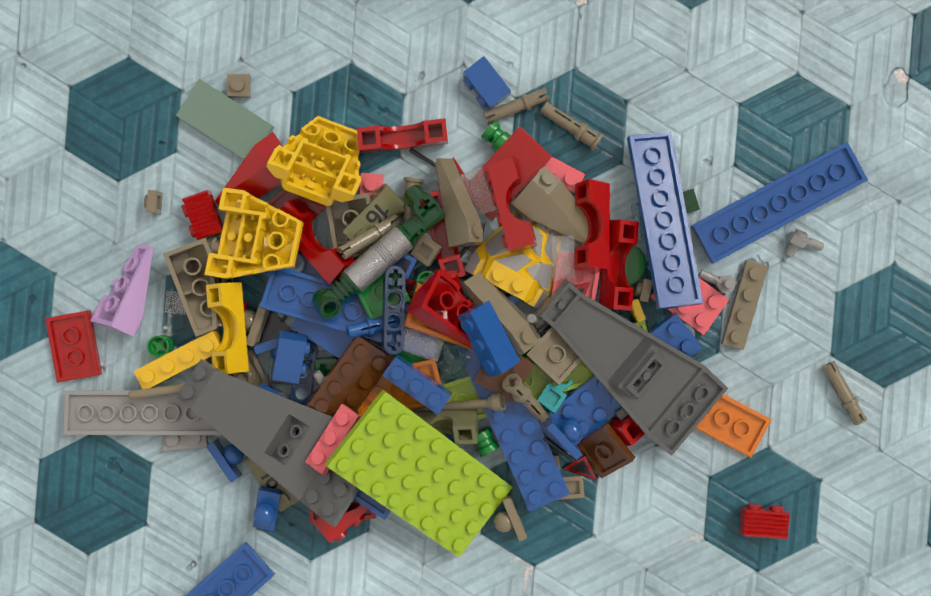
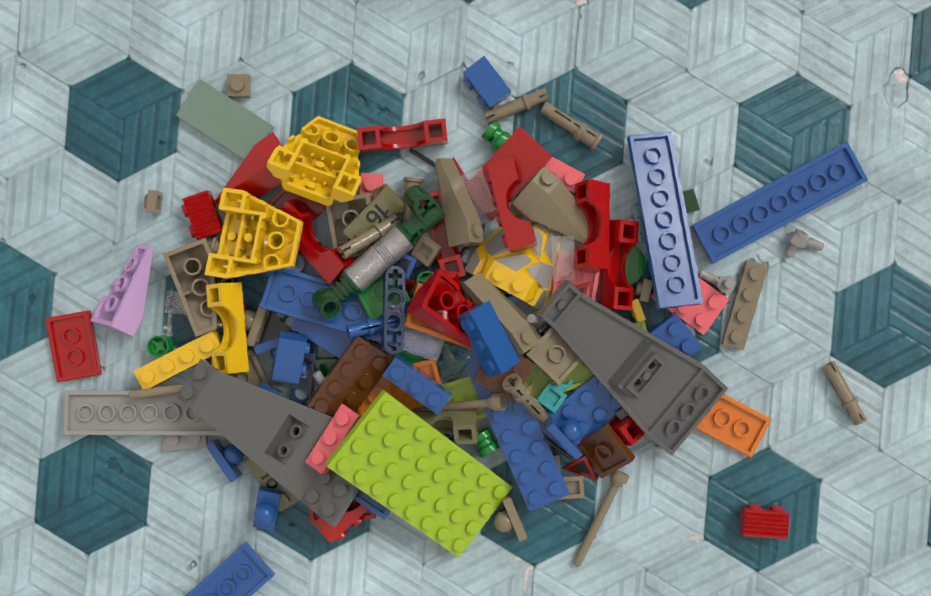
none -> dark tan piece [573,470,630,567]

